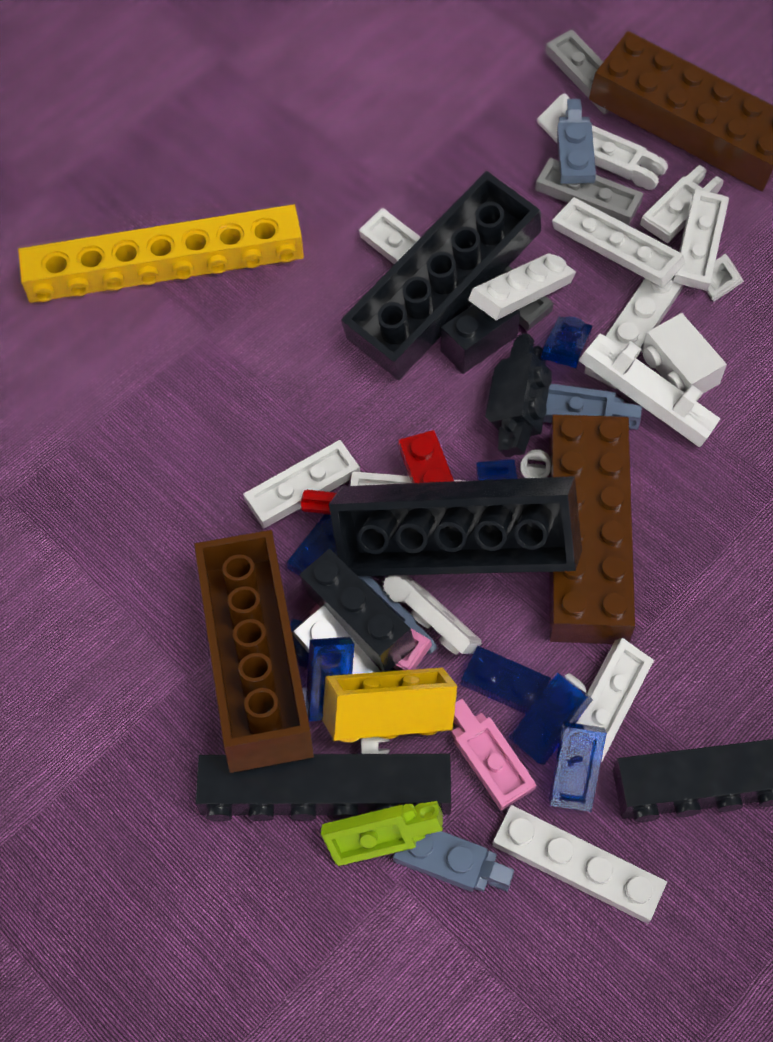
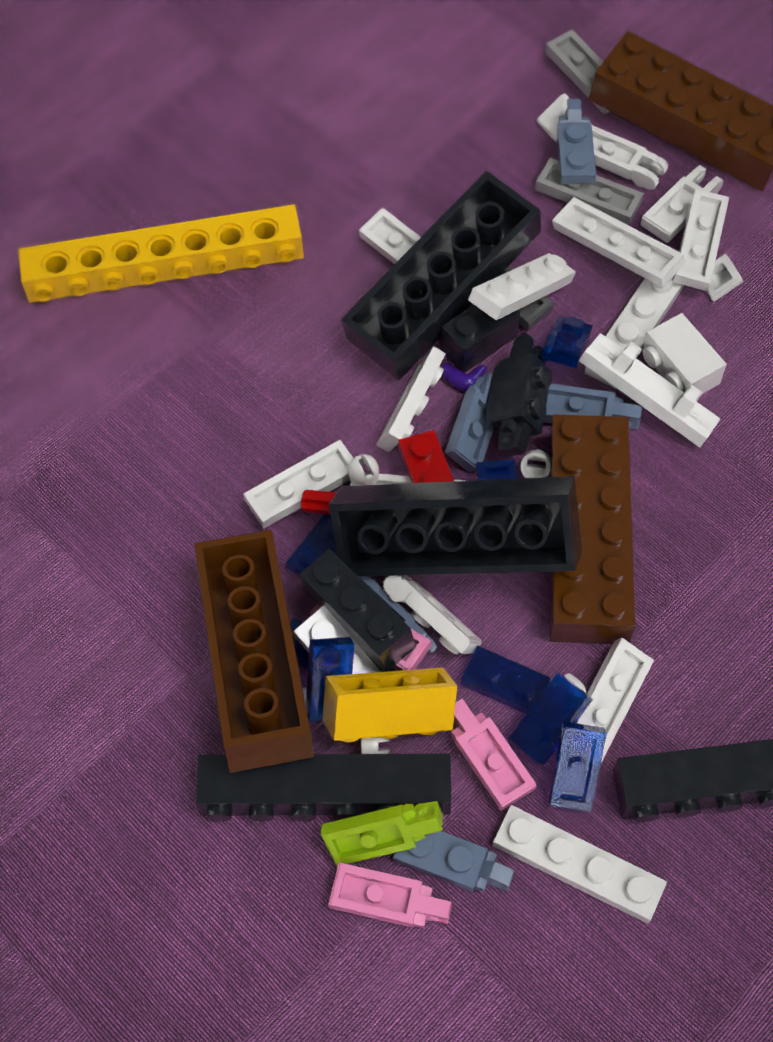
none -> bright pink hinge [328,863,452,928]
none -> white hinge [349,454,379,486]
none -> white plate [376,346,446,452]
none -> dark purple animal [441,363,487,392]
none -> sand blue hinge [445,373,495,473]

